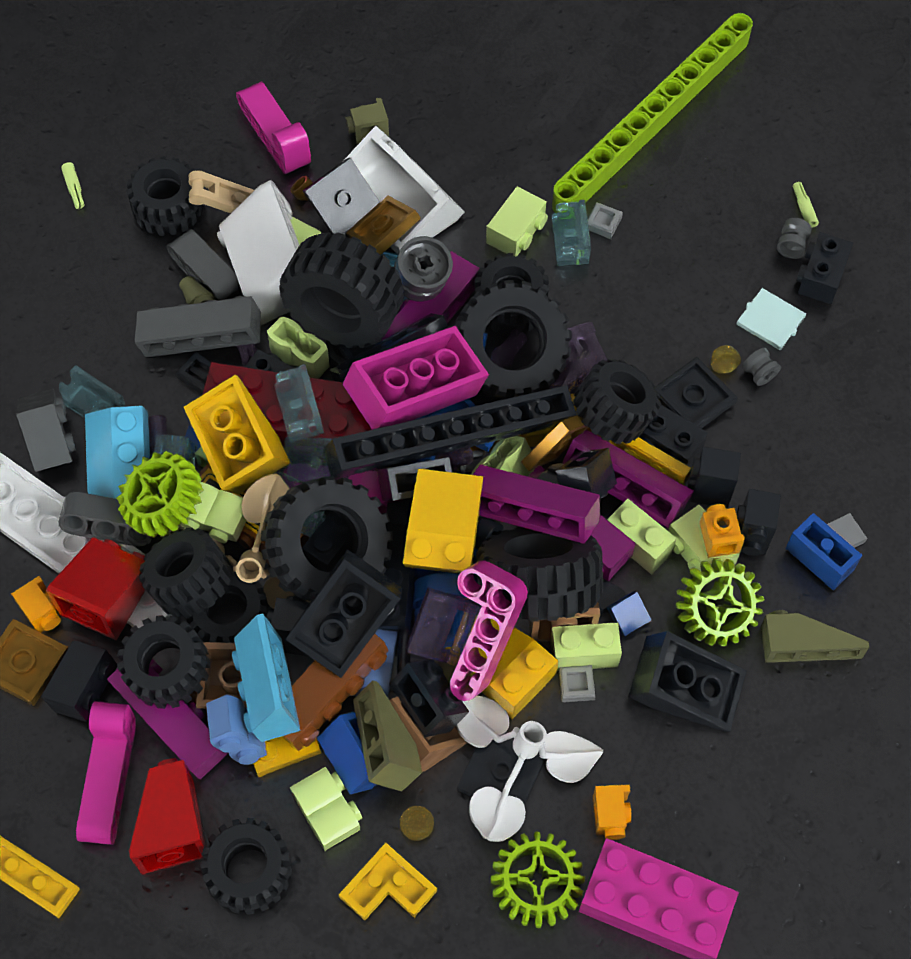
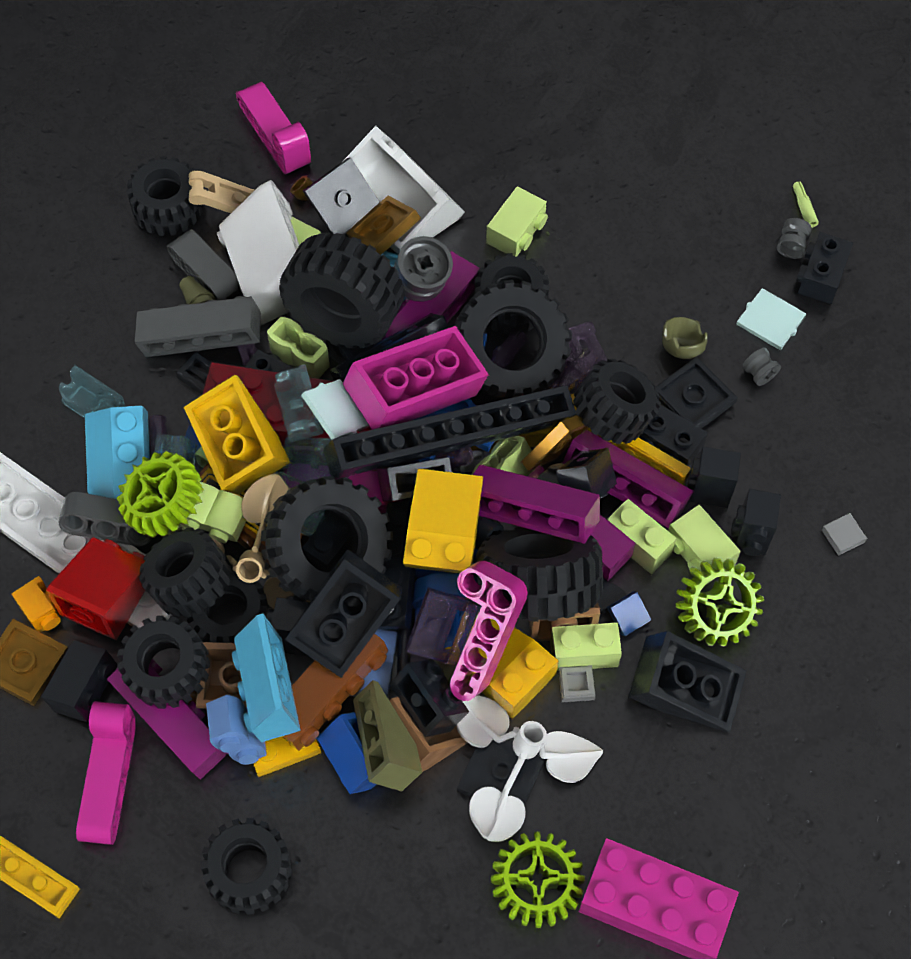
dark grey brick [16,388,76,472] -> none
yellowish green piece [61,162,85,209] -> none
red slope [129,758,207,875] -> none
yellowish green brick [290,767,362,851] -> none
yellow plate [339,843,438,921] -> none
olive brick [345,98,389,144] -> none
clear yellow plate [400,806,434,841] -> none
lime beam [552,13,753,217] -> none
clear light blue hinge [552,200,591,266] -> none
light grey tile [585,202,623,239] -> none
light orange brick [593,785,631,840] -> none
light orange brick [700,504,744,558] -> none
clear yellow plate [711,345,741,373] -> none
olive slope [761,610,869,663] -> none
blue brick [785,513,862,591] -> none
none -> light aqua piece [301,379,369,440]
none -> olive hair [662,317,708,359]

